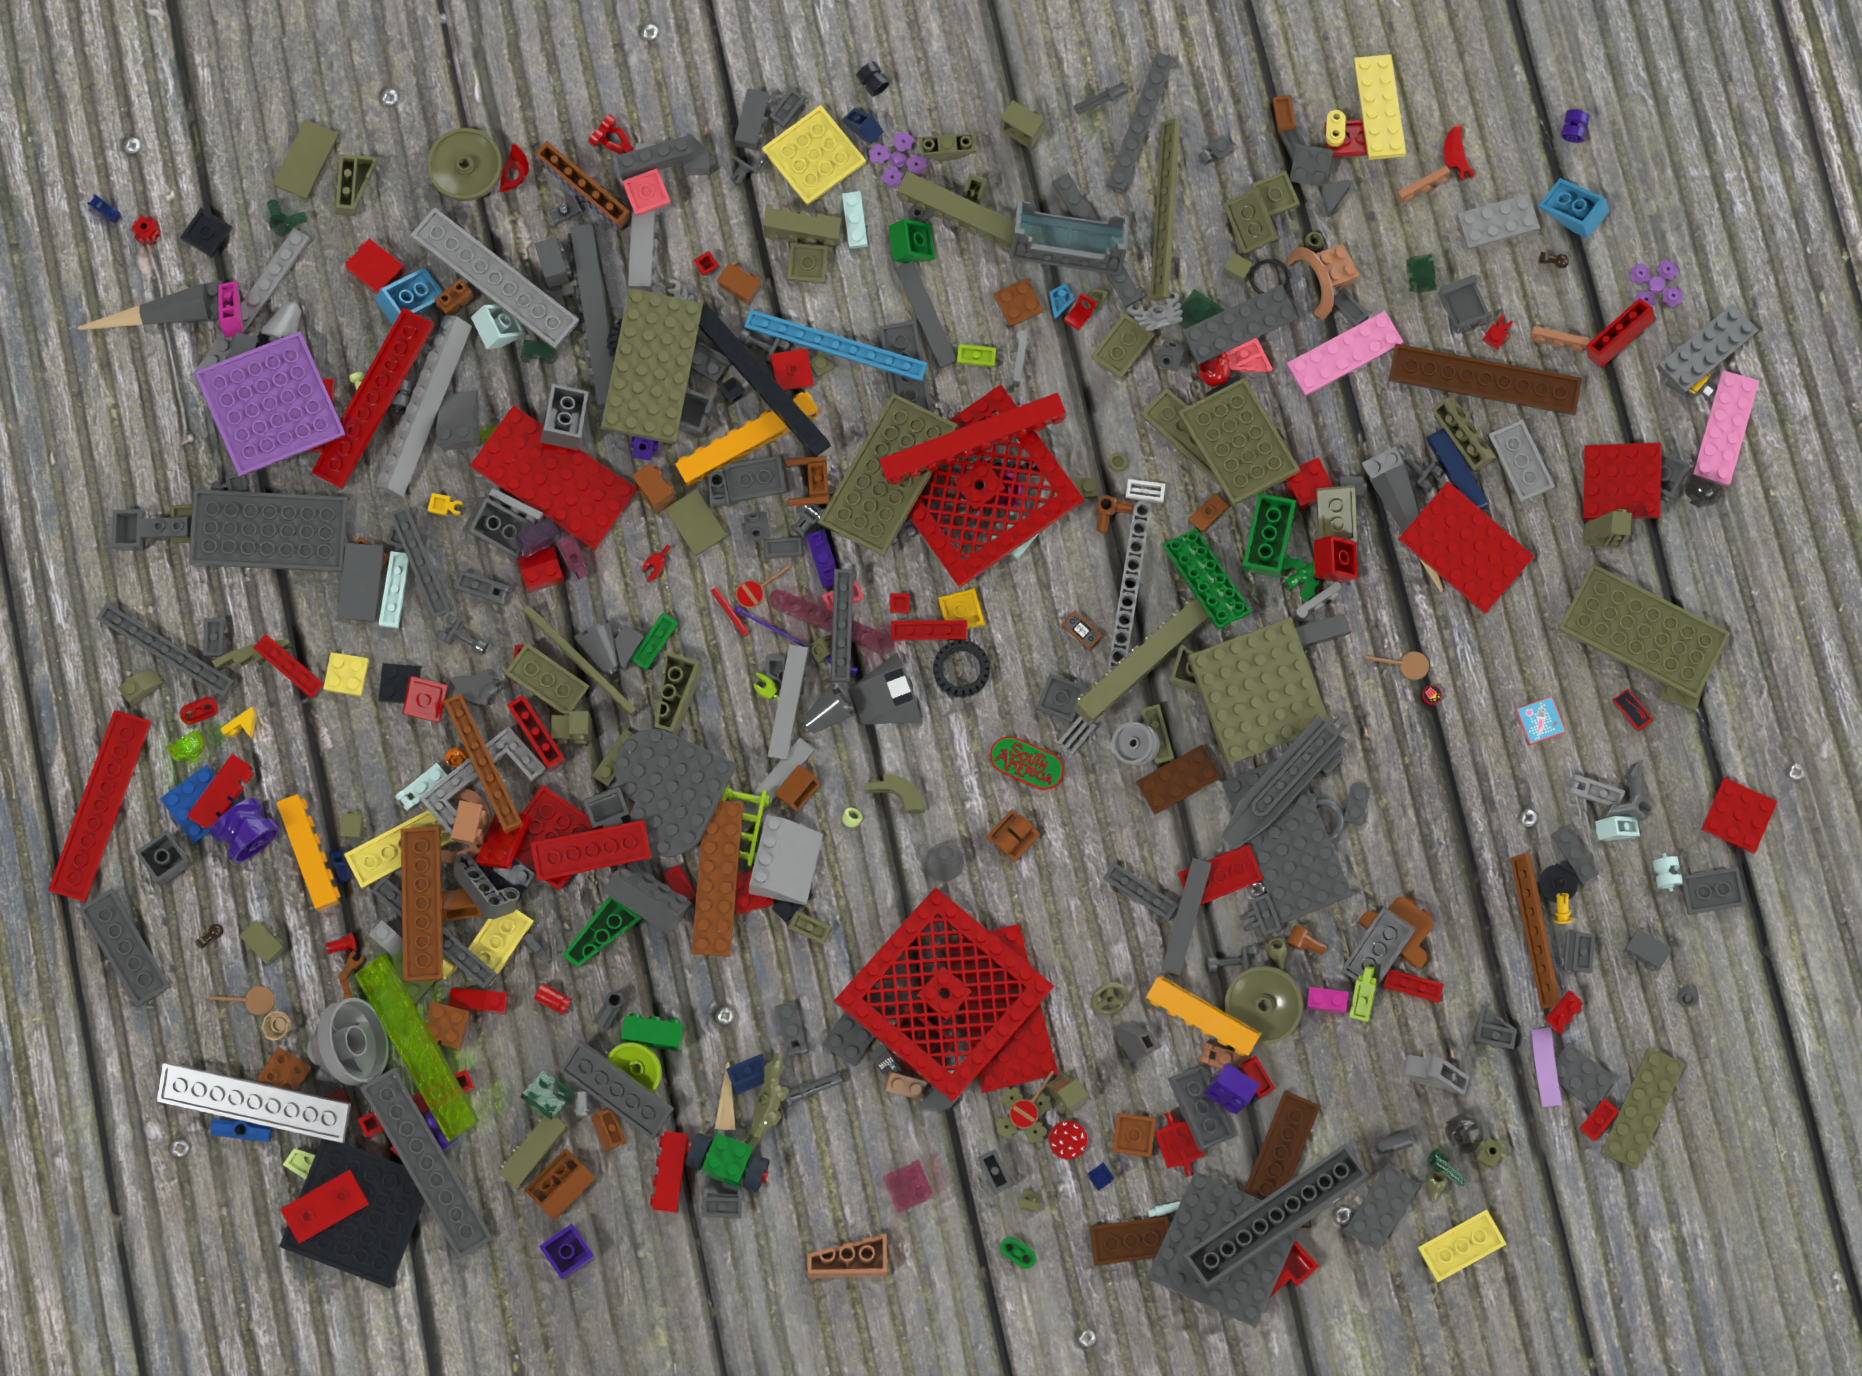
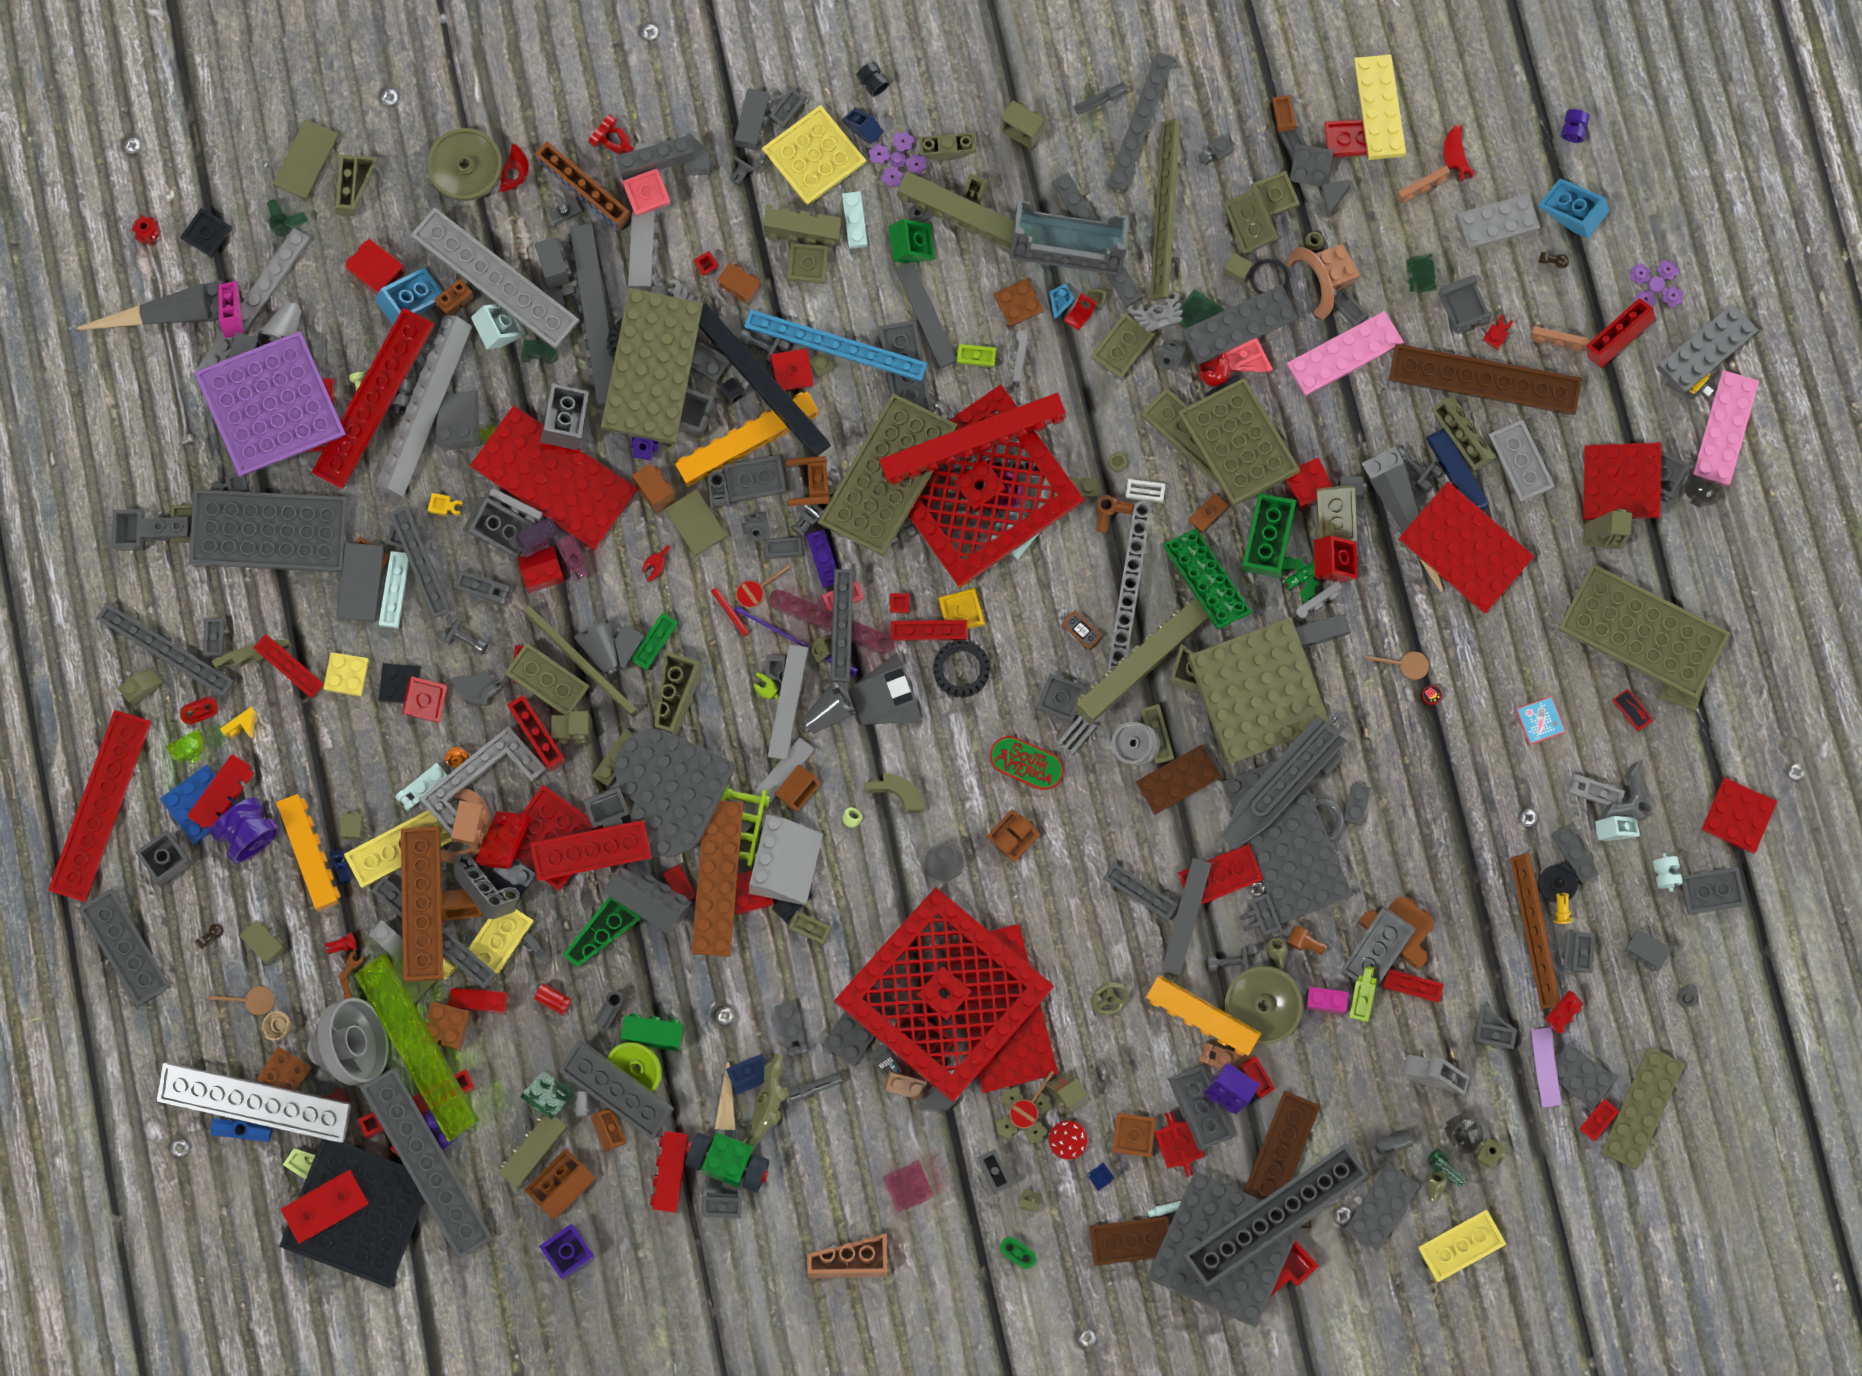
clear blue bar [87,194,121,223] -> none
dark orange plate [443,693,523,833] -> none
dark grey slope [1113,1022,1158,1063] -> none
light yellow plate [1326,110,1346,147] -> none

